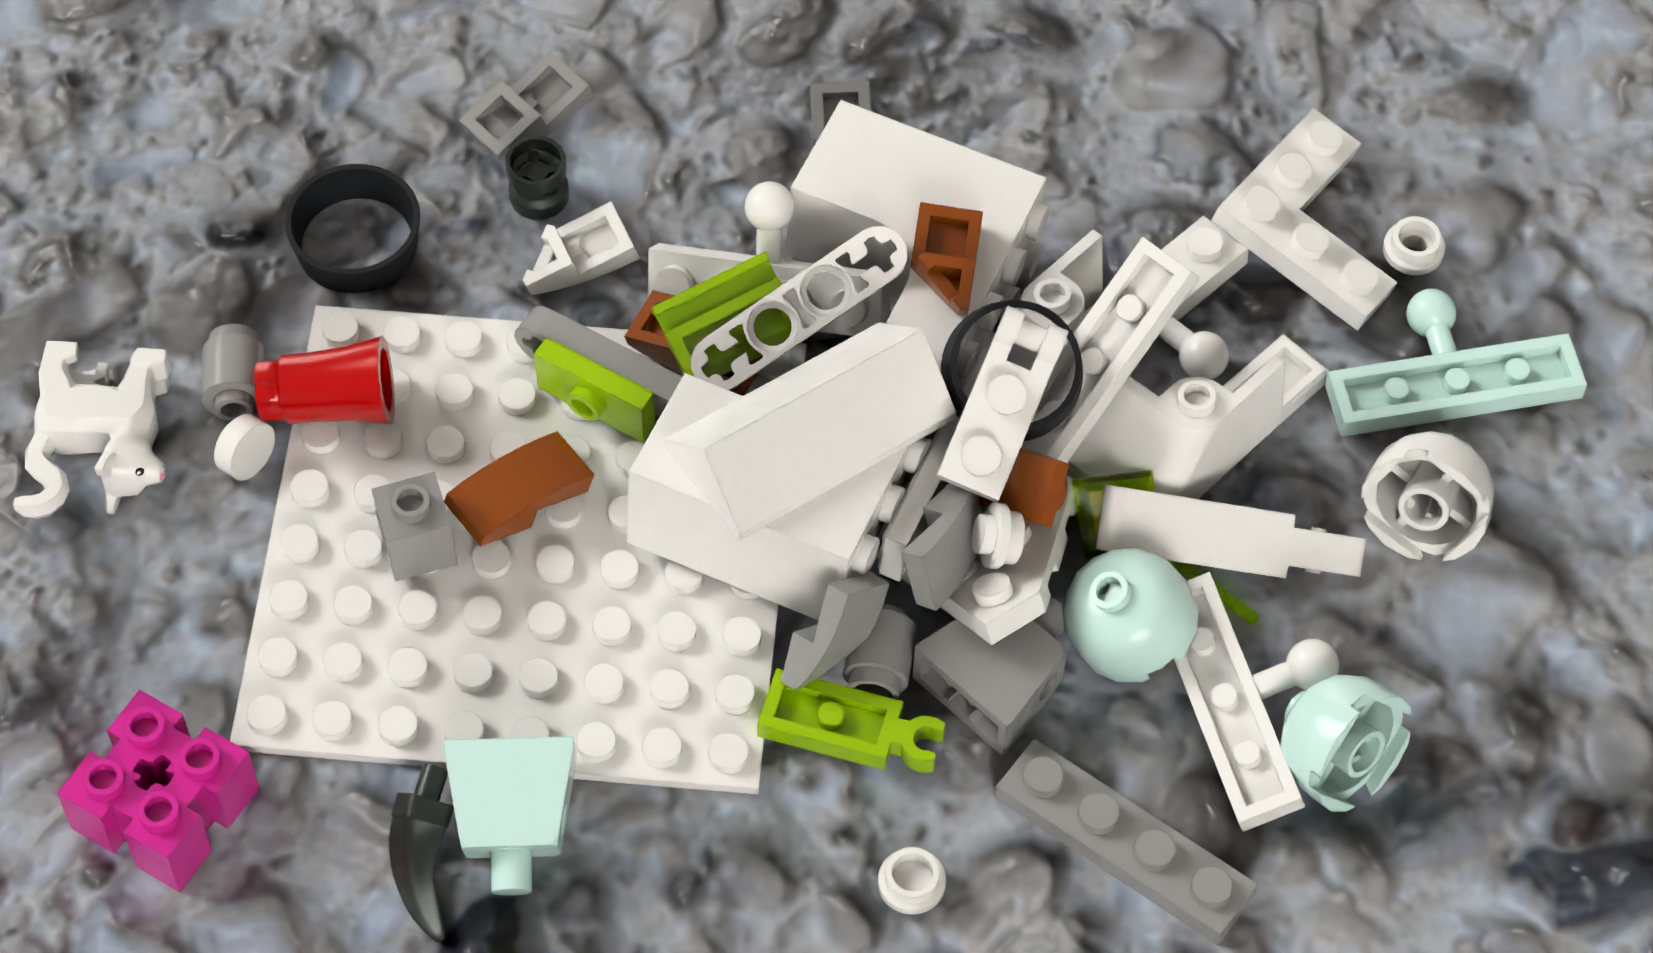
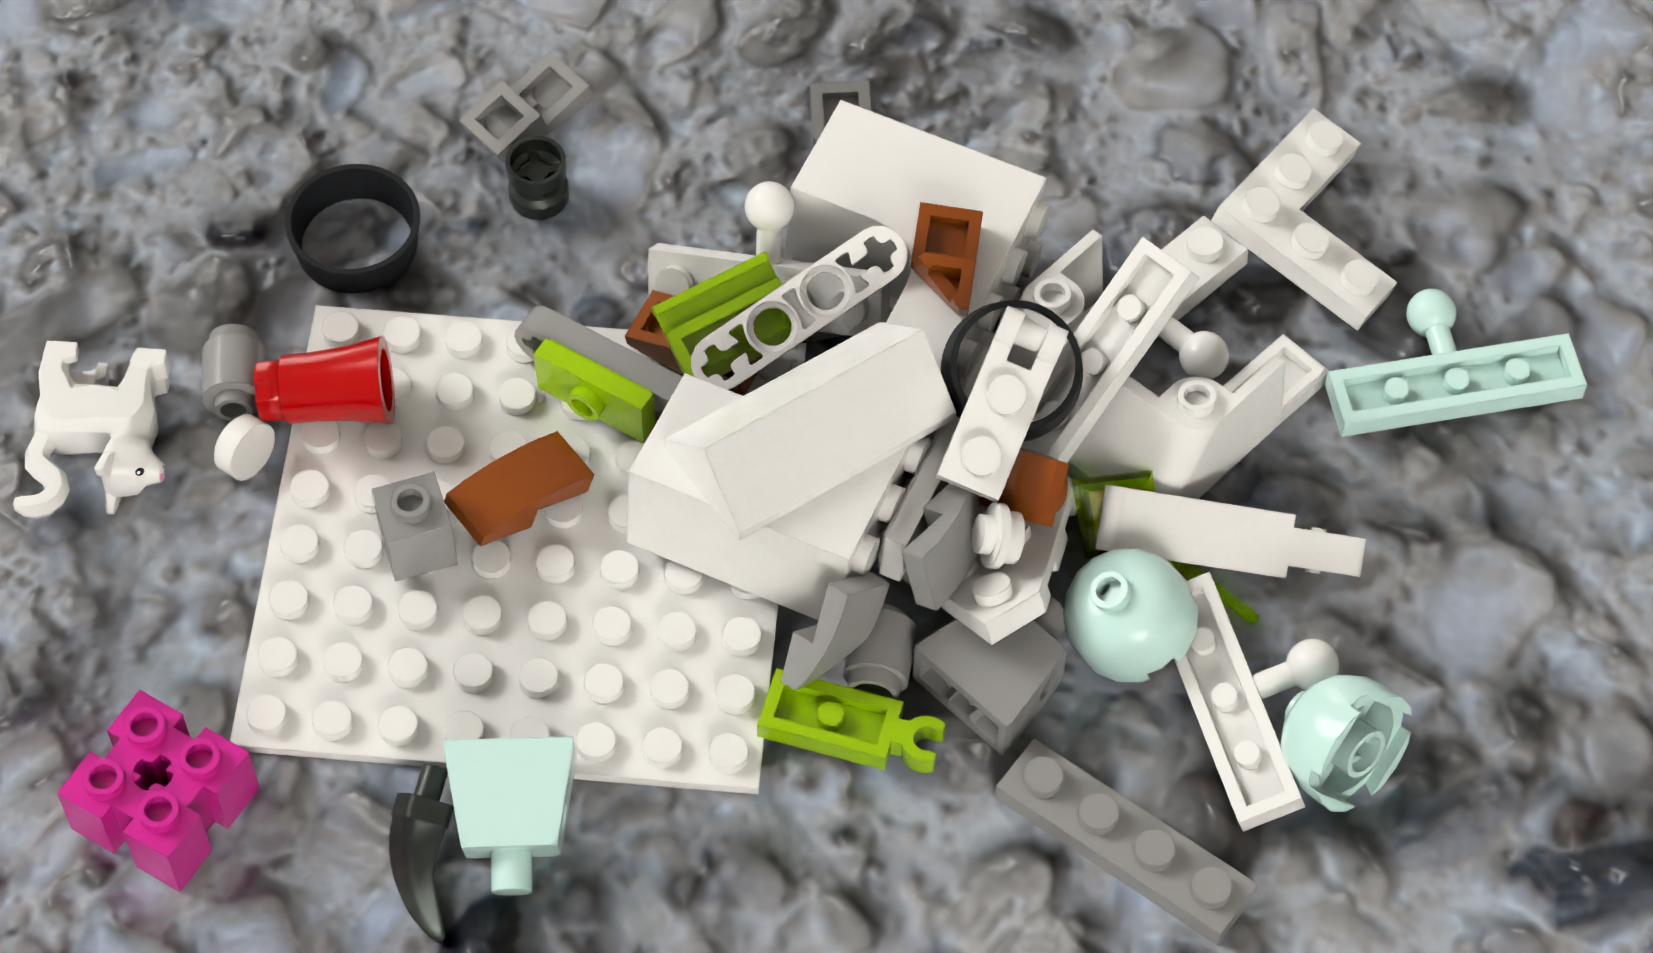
white slope [523,201,640,295] -> none
white plate [878,847,946,914] -> none
white cylinder [1361,431,1494,561] -> none
white plate [1383,216,1445,275] -> none

